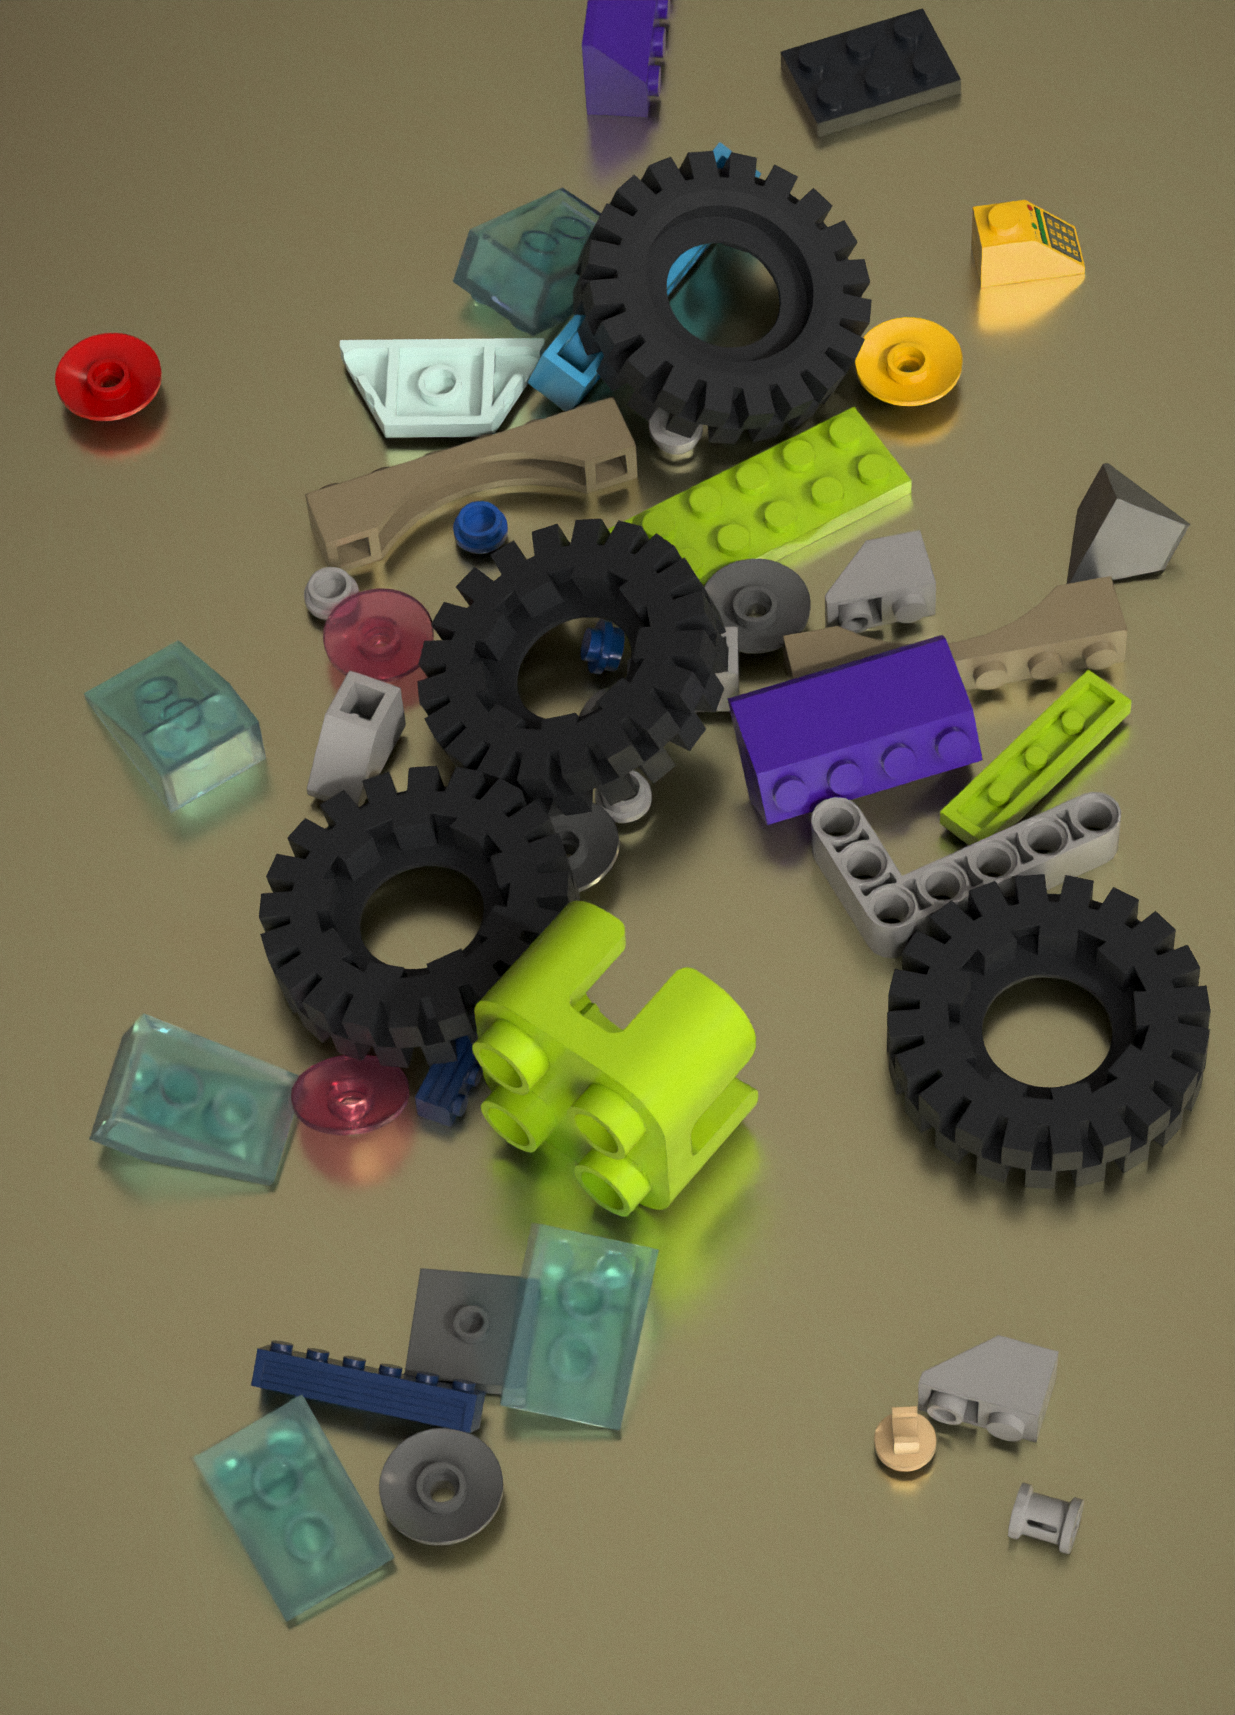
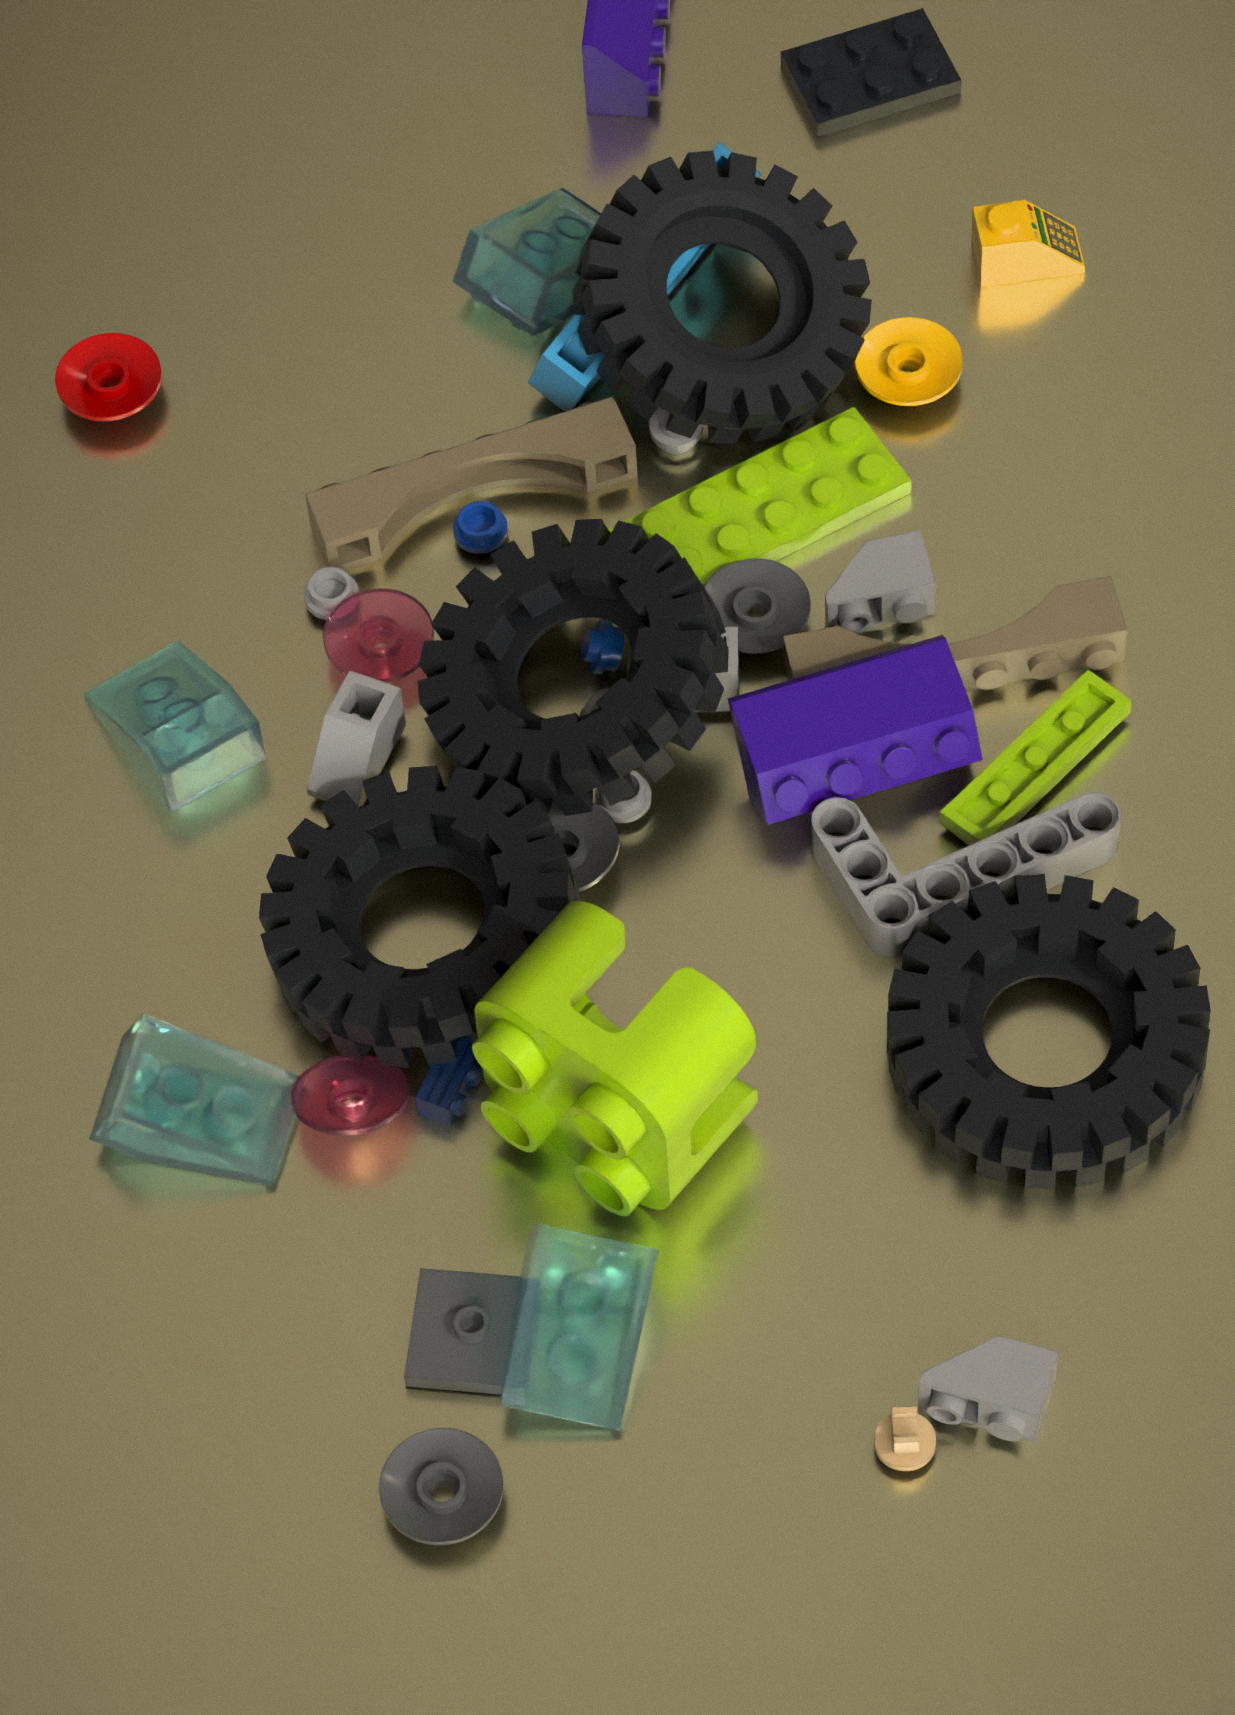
clear light blue slope [189,1395,395,1622] -> none
dark blue piece [251,1340,486,1433] -> none
light aqua wing [340,338,545,438] -> none
light grey bush [1008,1482,1084,1554] -> none
slope [1066,463,1190,584] -> none

